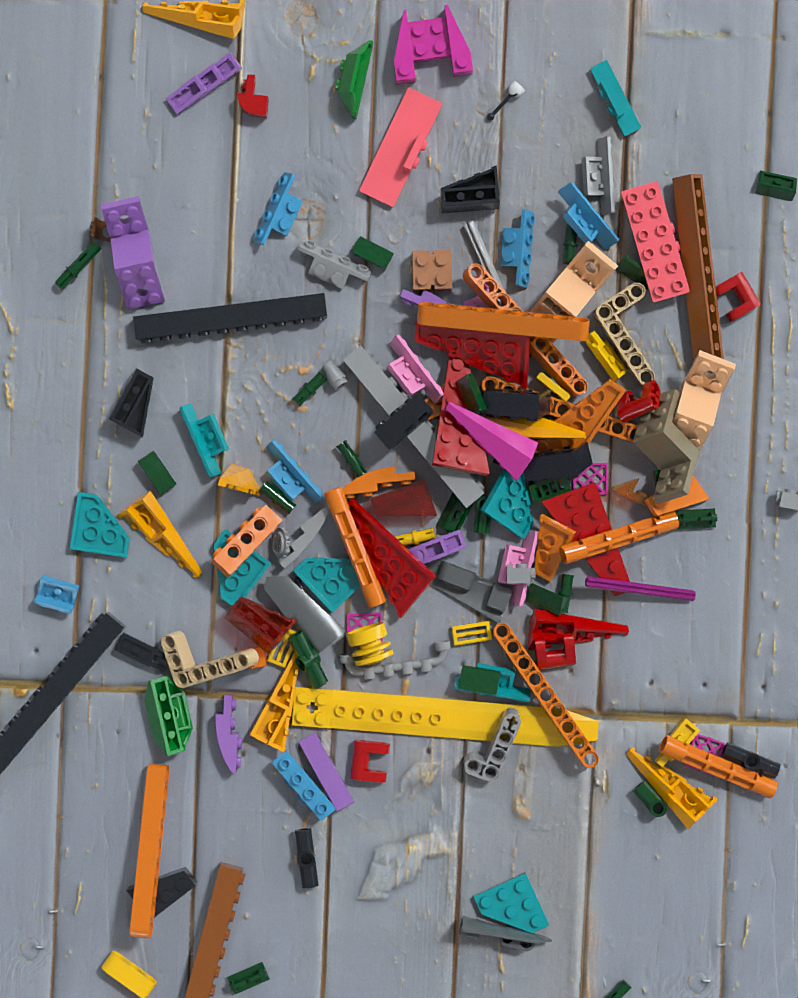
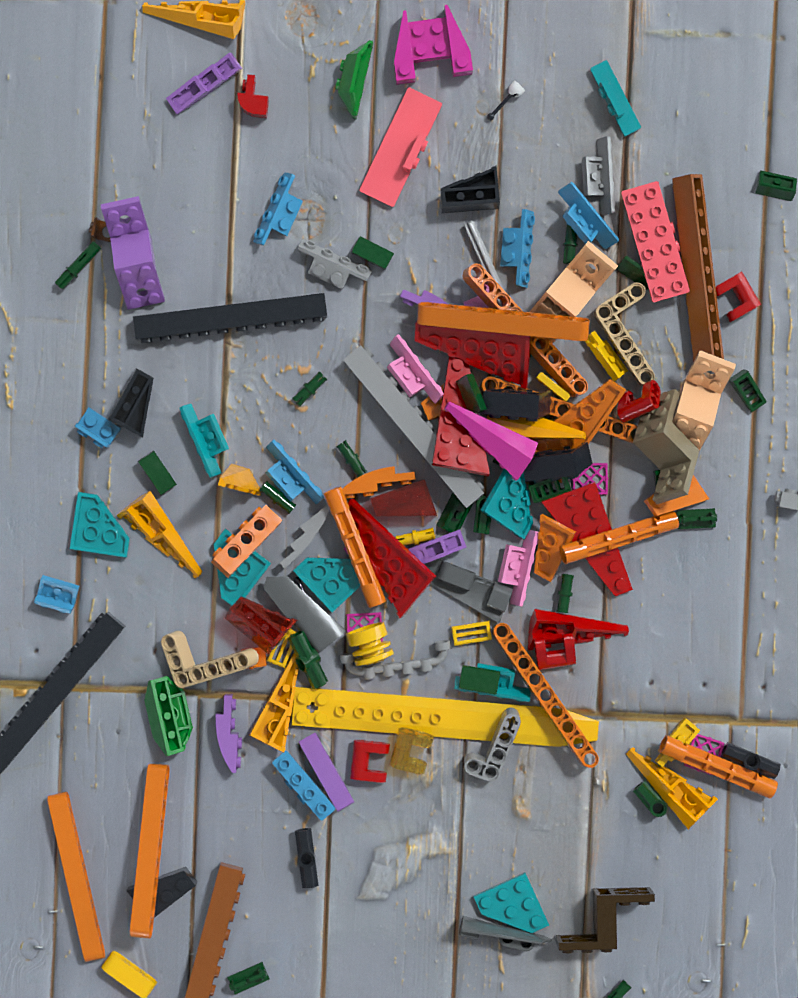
black hinge [115,632,166,672] -> none
light grey gear [272,528,291,558] -> none
light grey cone [322,361,348,390] -> none
black wedge [374,393,434,451] -> none
nougat piece [412,250,452,292] -> none
light grey brick [507,564,536,584] -> none
dark green slope [526,583,568,616] -> none
magenta axle [585,576,696,601] -> none
clear orange slope [610,478,647,507] -> none
none -> orange beam [48,792,105,962]
none -> dark azure bracket [75,407,121,449]
none -> clear yellow connector [390,727,434,774]
none -> dark brown bracket [556,887,655,954]
none -> dark green slope [729,369,767,413]

